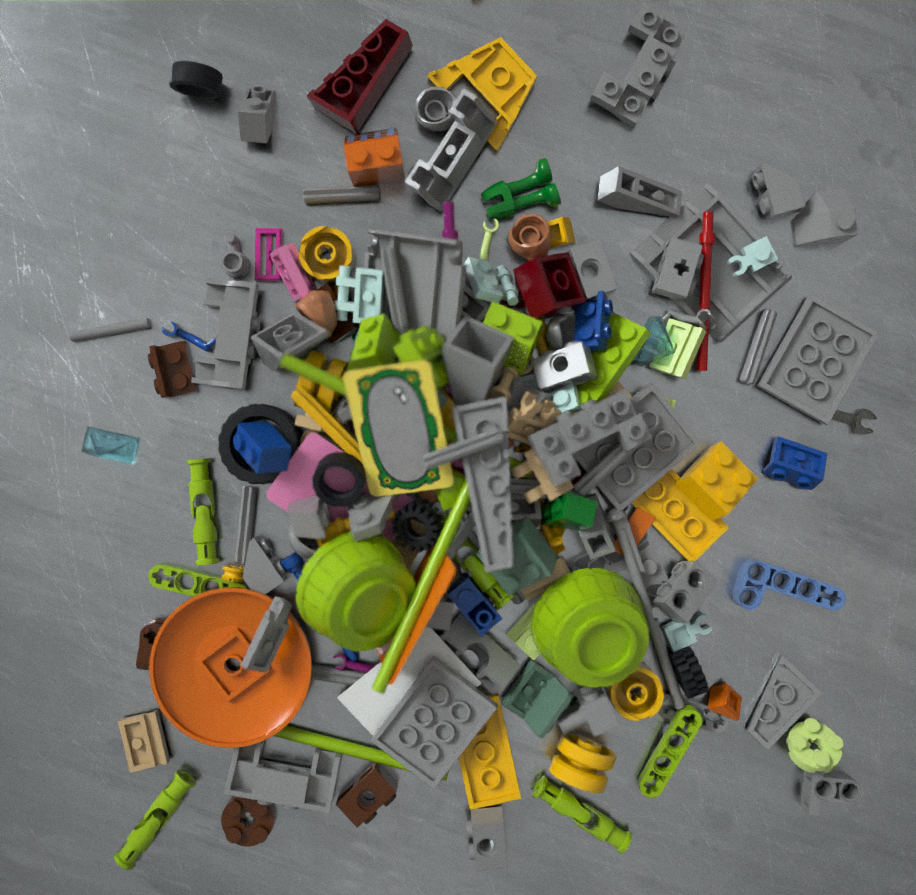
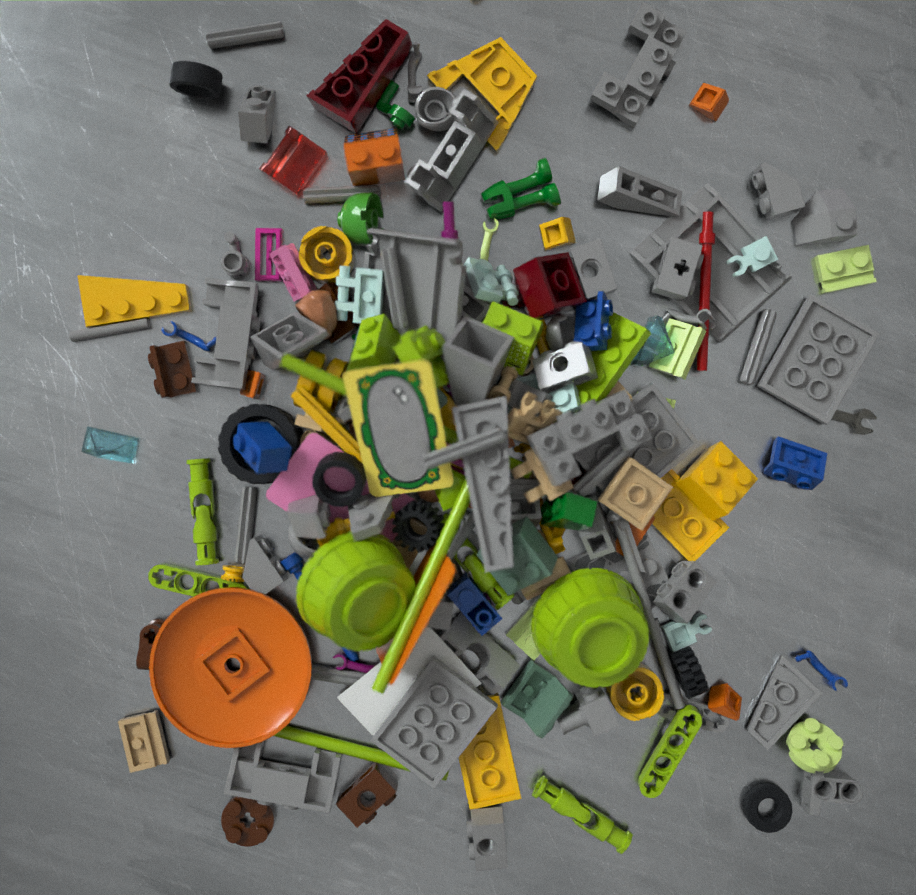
lime piece [113,769,196,870] -> none
light grey hinge [241,596,292,673] -> none
nougat hair [508,214,552,261] -> none
yellow wheel [549,733,617,794] -> none
medium blue beam [731,559,846,611] -> none
none -> yellow wing [77,275,192,328]
none -> light grey axle [206,21,284,49]
none -> orange slope [240,370,265,400]
none -> clear red plate [259,126,327,197]
none -> bright green cylinder [337,192,384,246]
none -> green plate [376,81,415,130]
none -> light grey piece [407,42,422,102]
none -> tan plate [598,456,673,531]
none -> orange slope [690,82,729,121]
none -> black tyre [743,783,793,833]
none -> blue piece [795,650,848,691]
none -> yellowish green plate [814,245,877,294]

